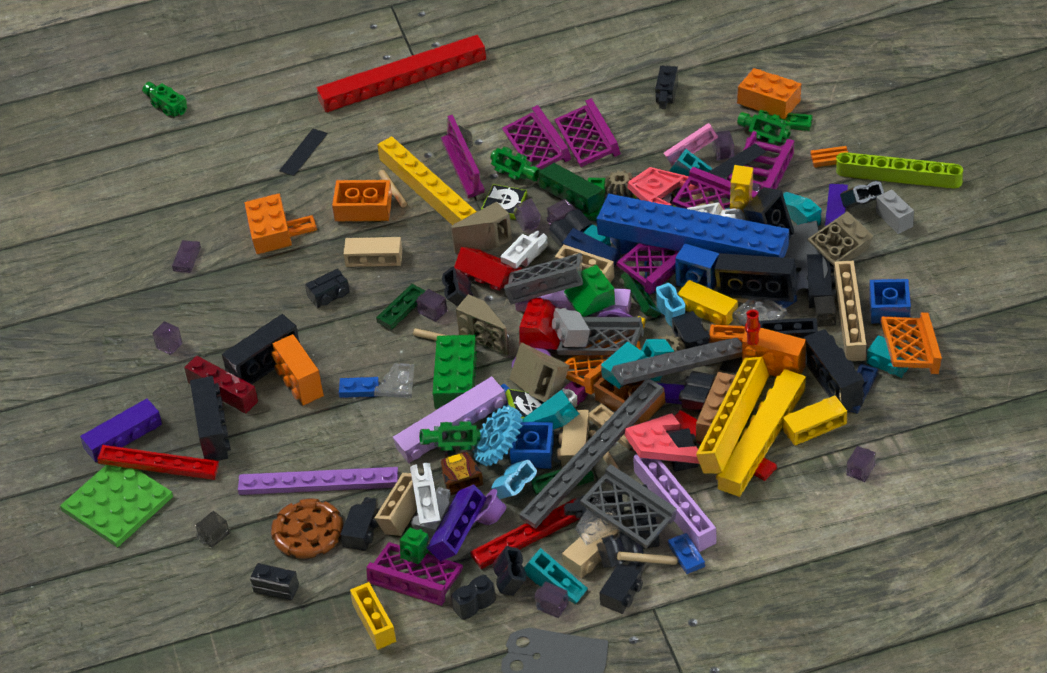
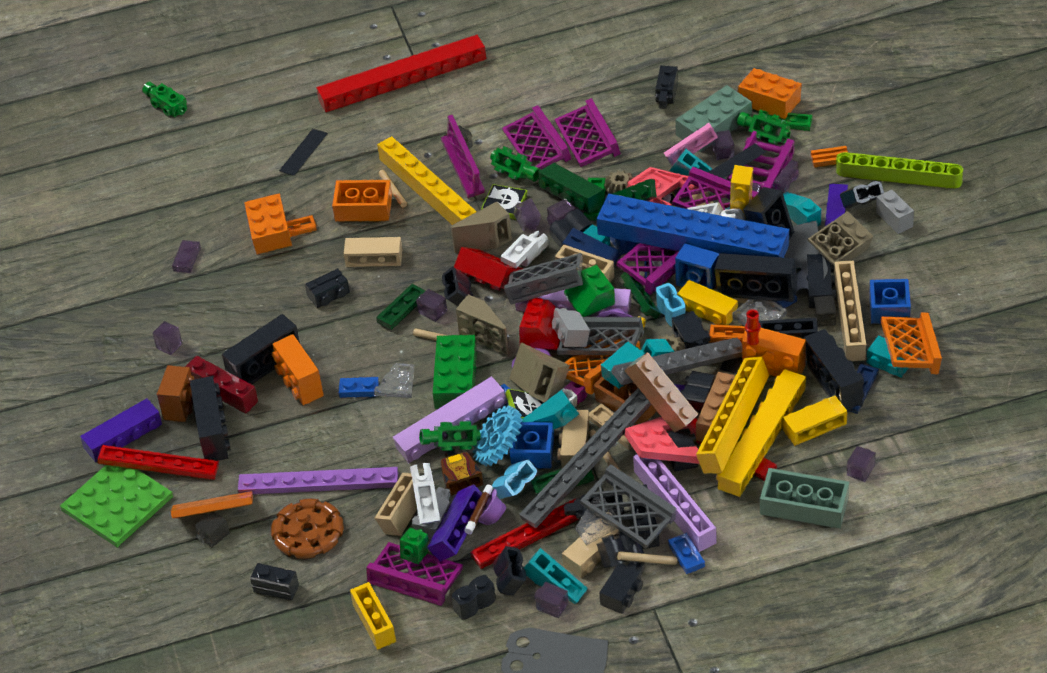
black hinge [340,497,379,551] -> none
none -> dark orange brick [157,365,194,422]
none -> orange tile [171,491,253,519]
none -> reddish brown bar [465,485,493,534]
none -> dark green plate [613,179,657,201]
none -> medium nougat brick [624,352,698,432]
none -> sand green brick [675,85,752,152]
none -> sand green brick [760,468,849,529]
none -> clear purple plate [773,160,799,193]

